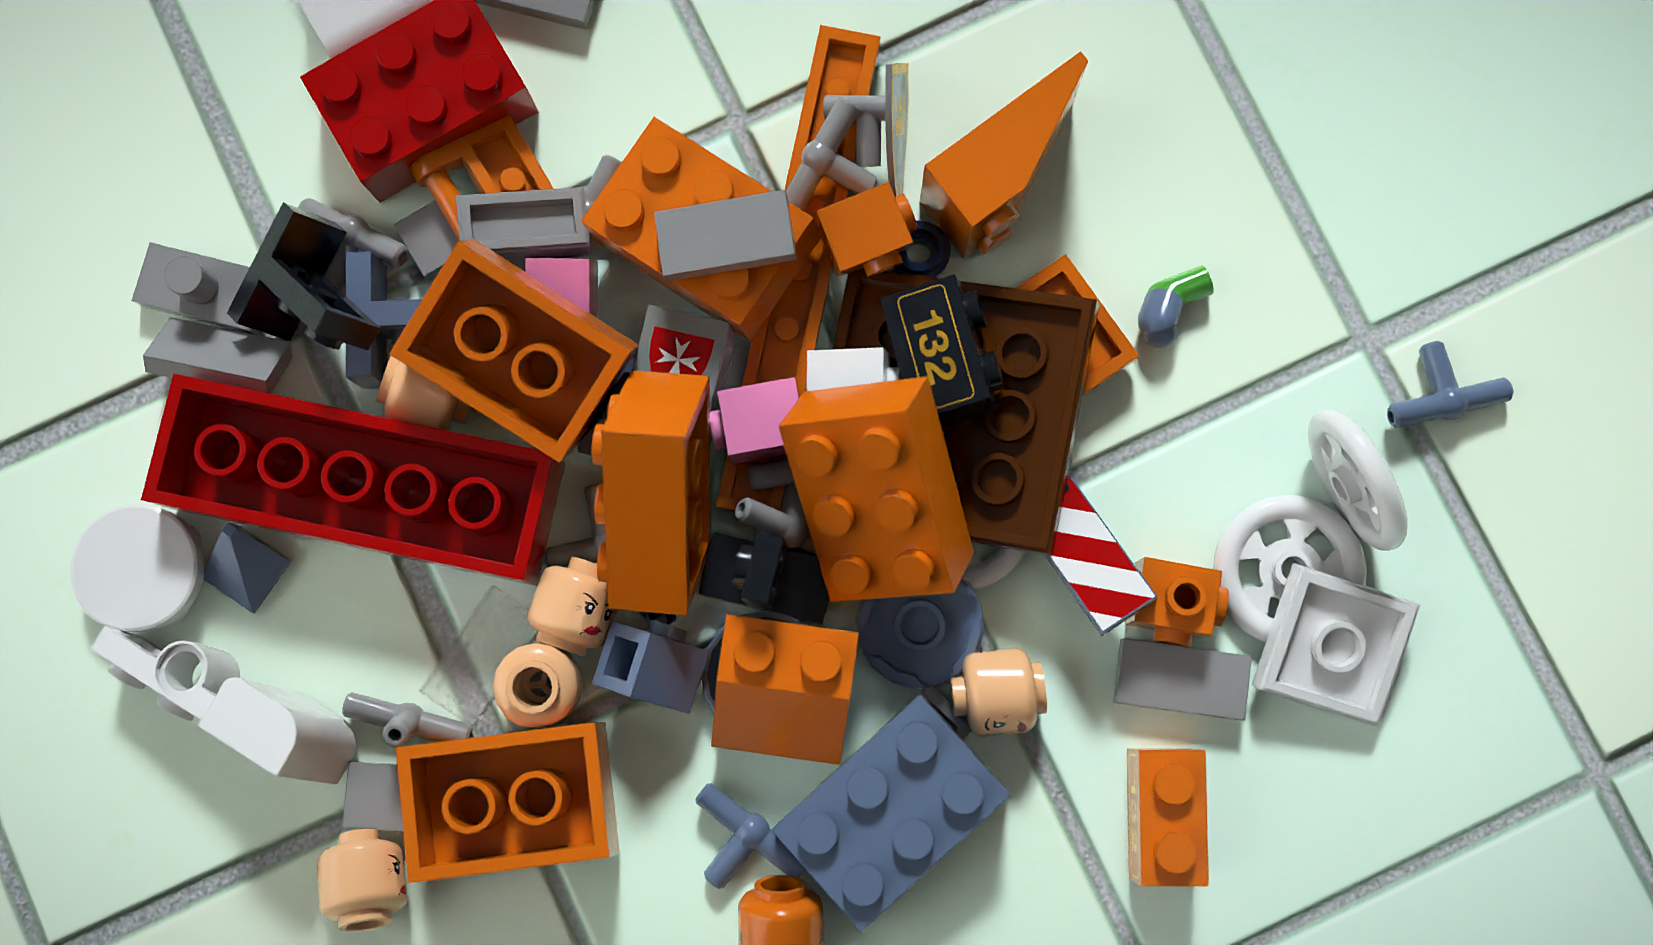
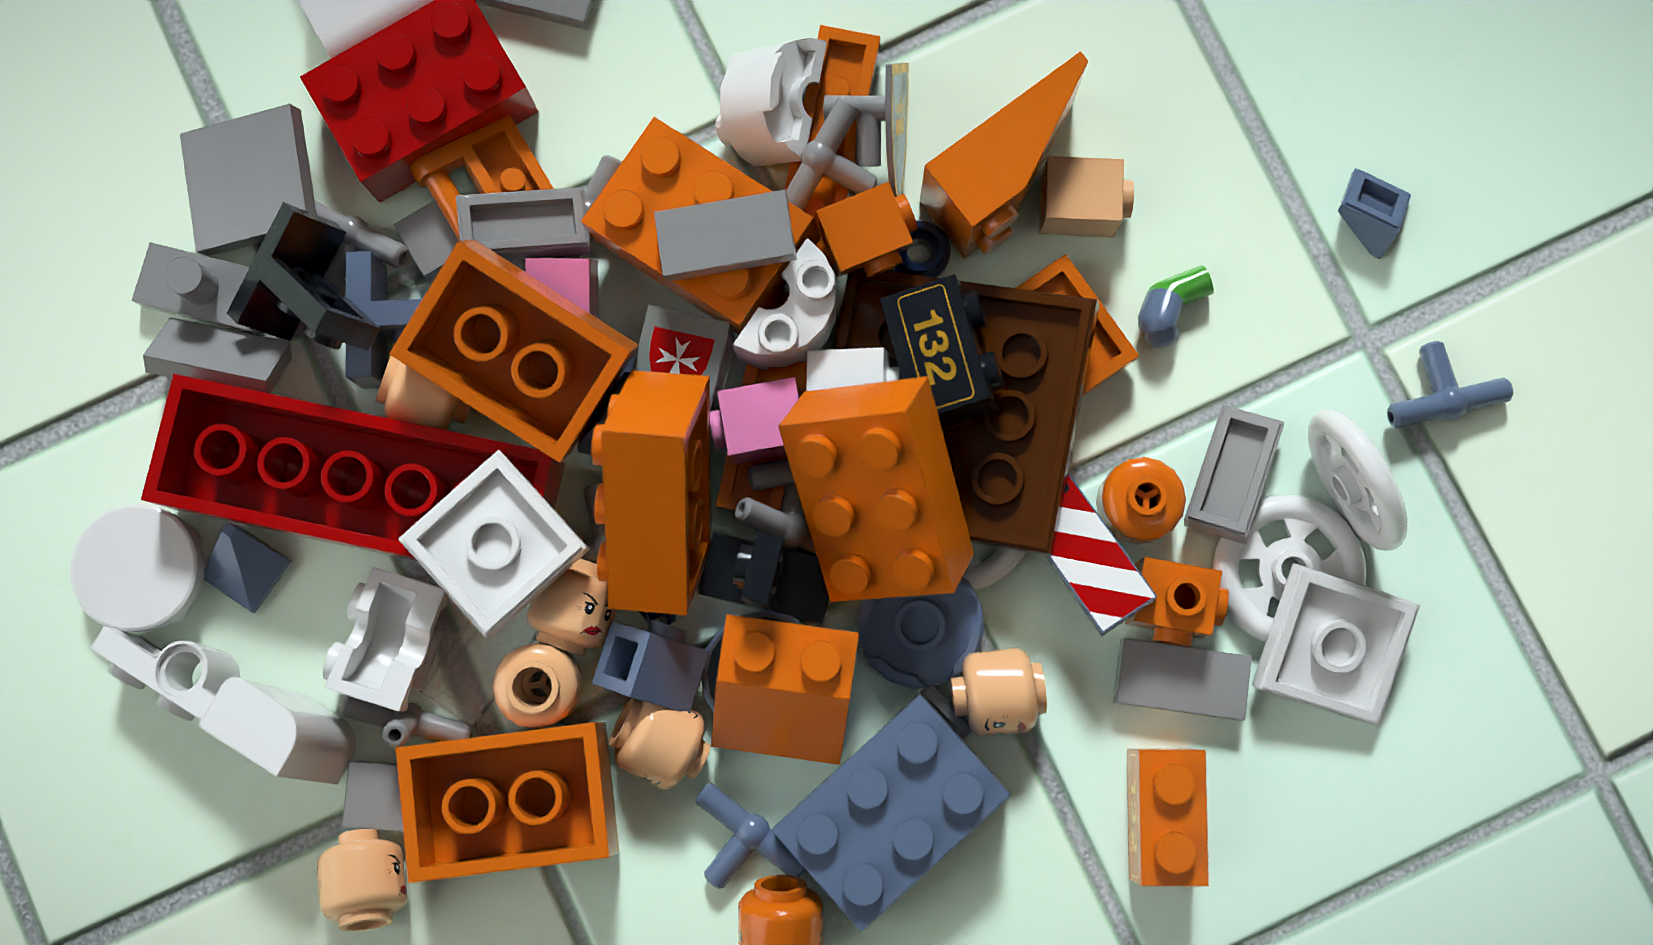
none -> light grey tile [179,103,317,256]
none -> white cylinder [322,567,448,712]
none -> white tile [399,450,590,639]
none -> light nougat head [609,698,711,789]
none -> white cylinder [716,37,827,167]
none -> white cylinder [733,238,836,369]
none -> light nougat brick [1039,156,1134,237]
none -> orange head [1096,457,1186,545]
none -> light grey tile [1184,404,1285,544]
none -> sand blue slope [1337,168,1411,259]

